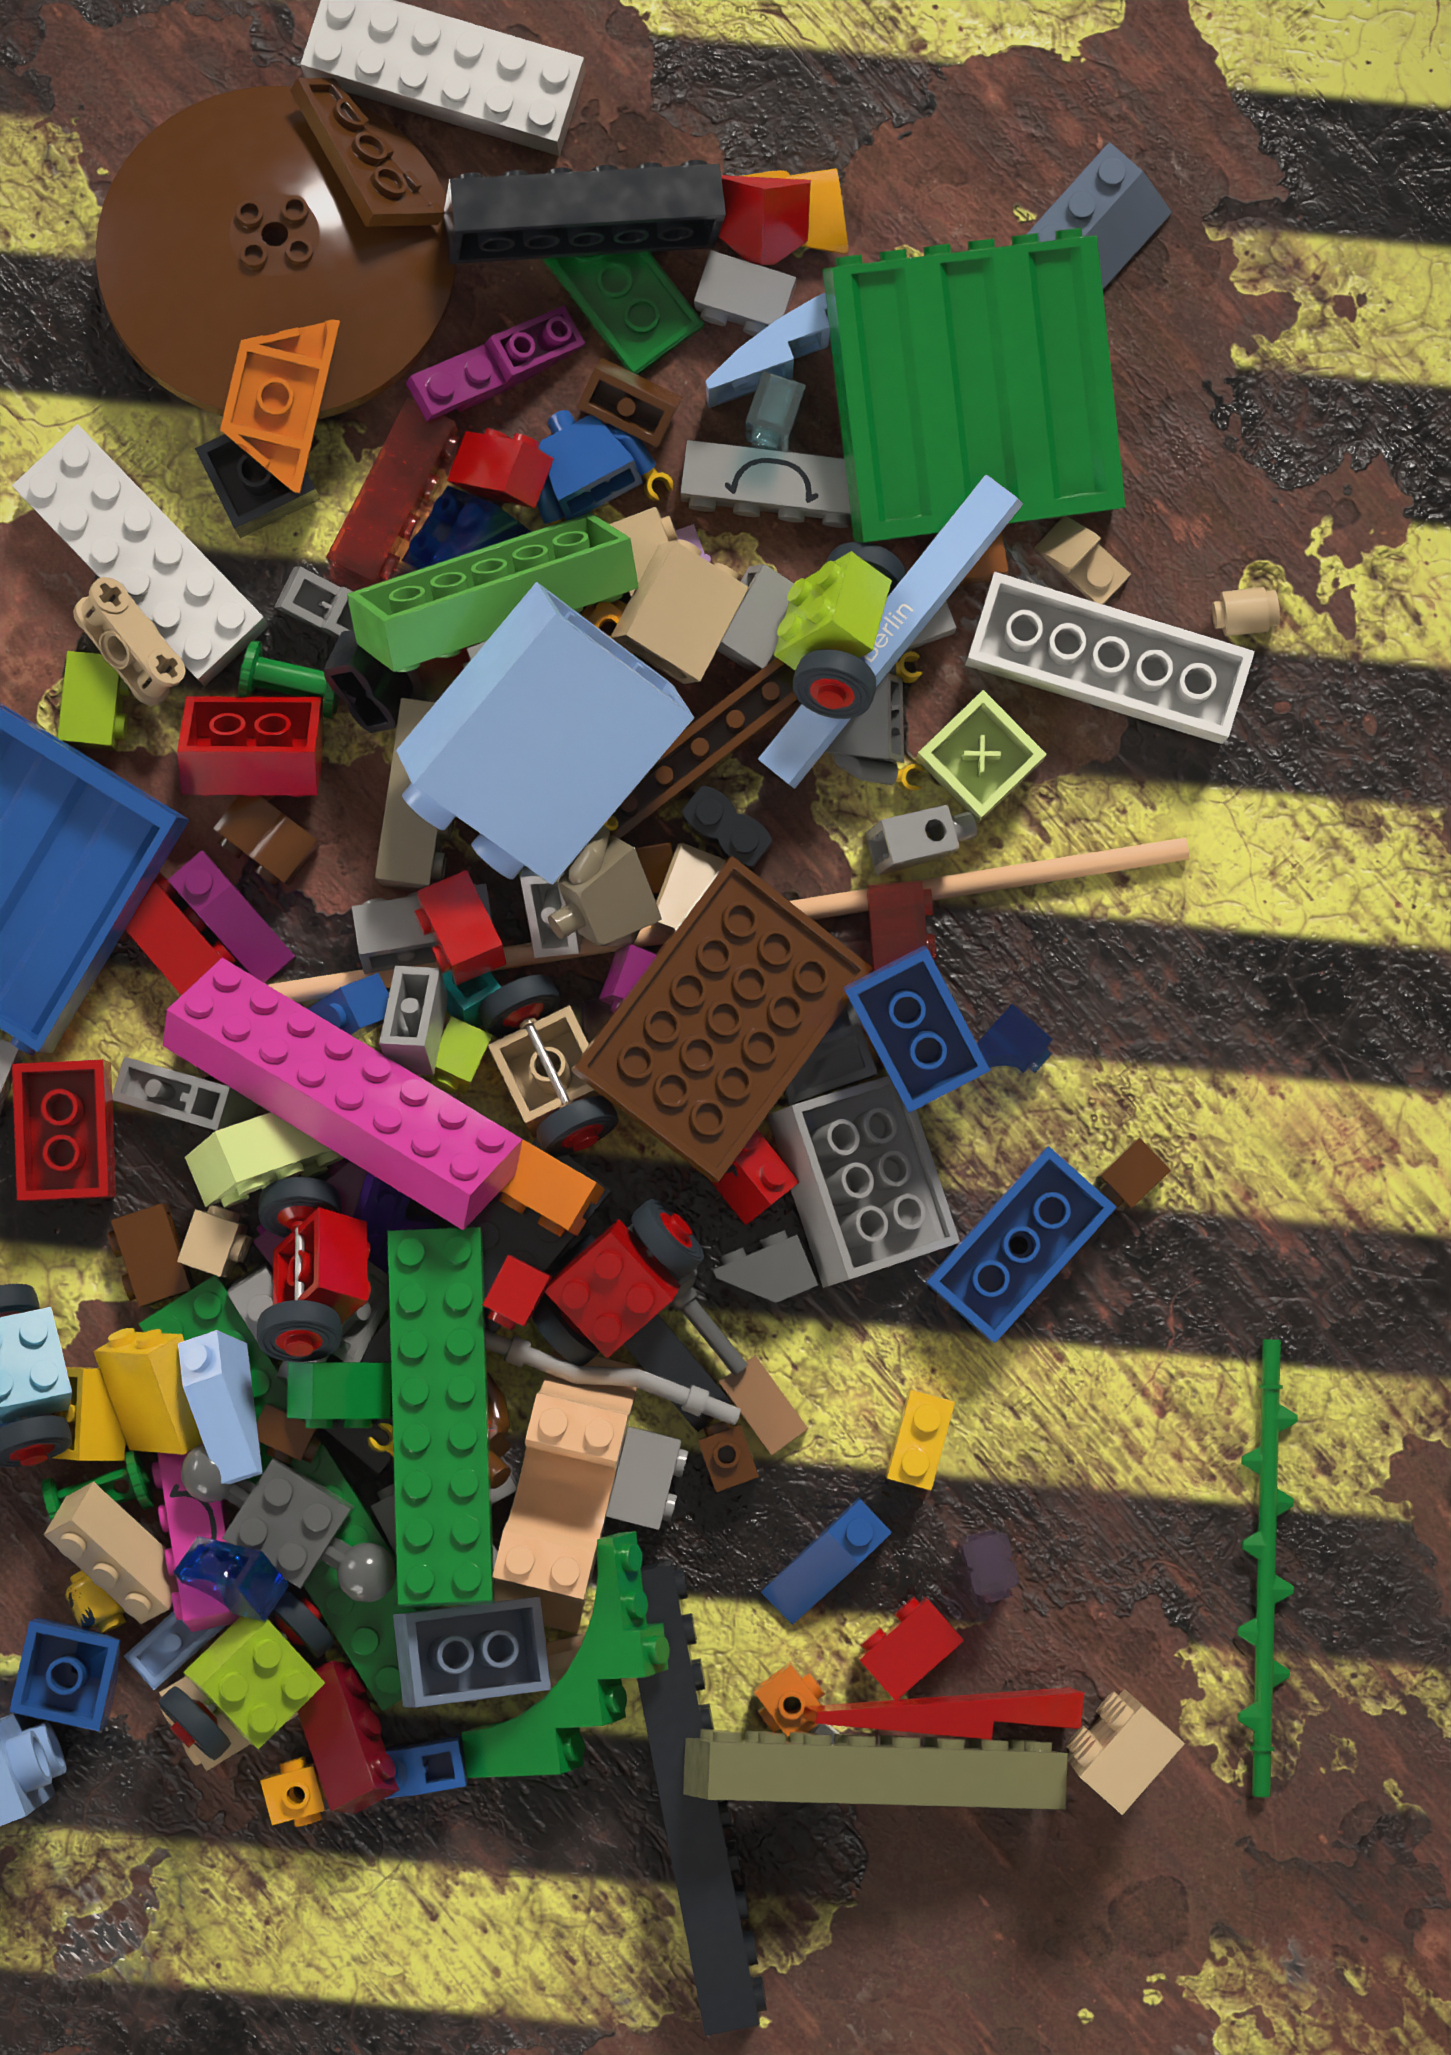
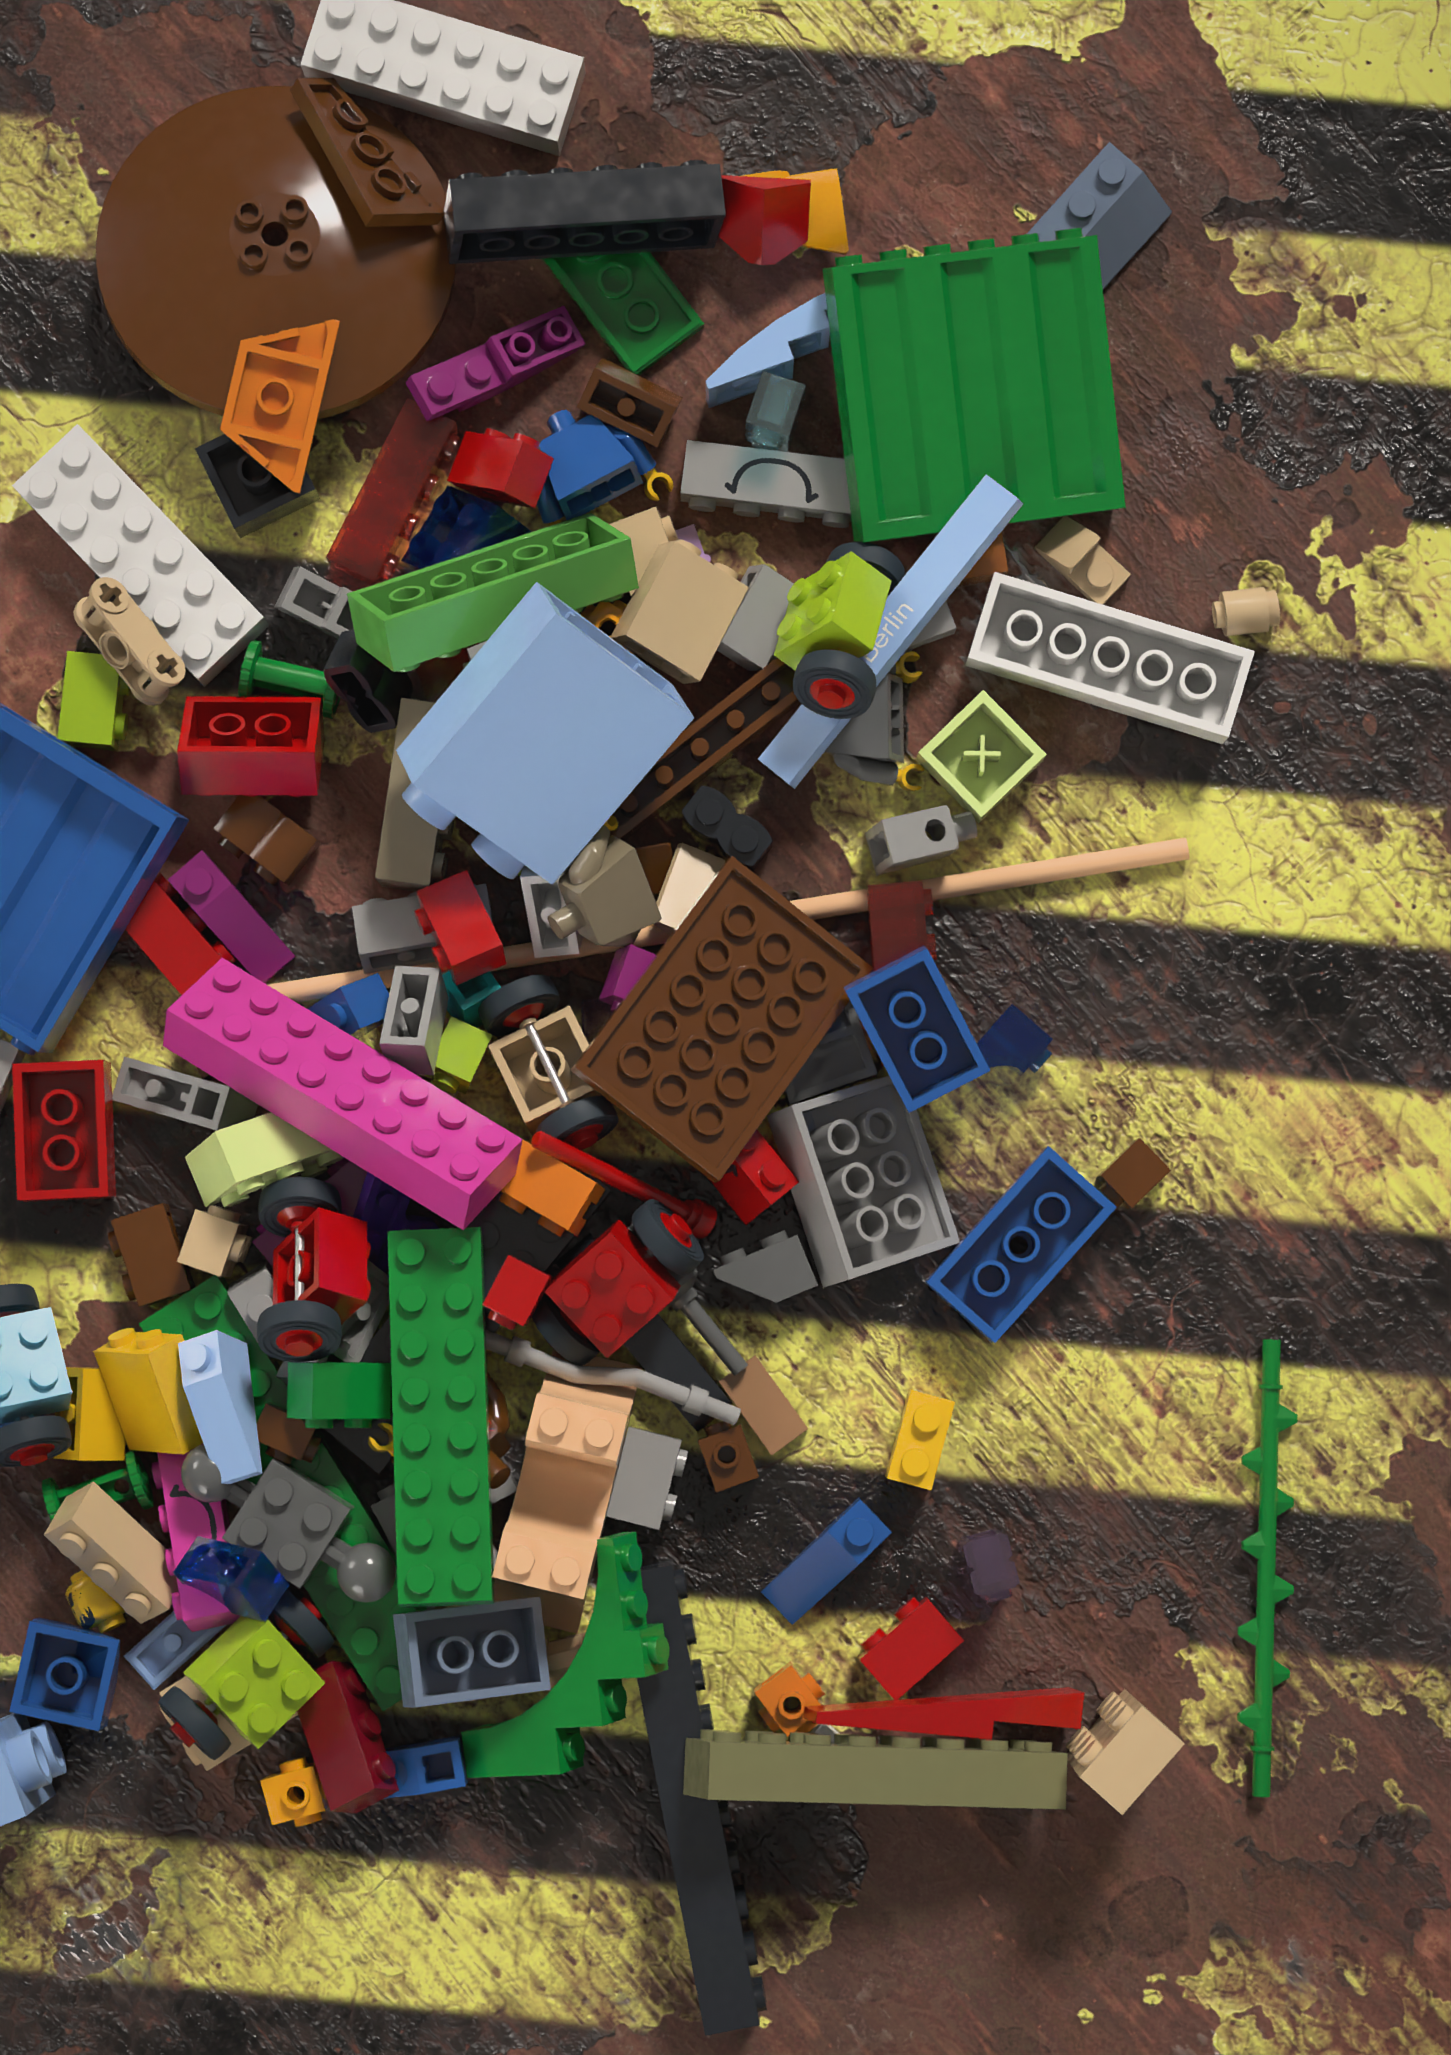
light grey brick [694,250,796,336] -> none
none -> red piece [531,1131,717,1239]

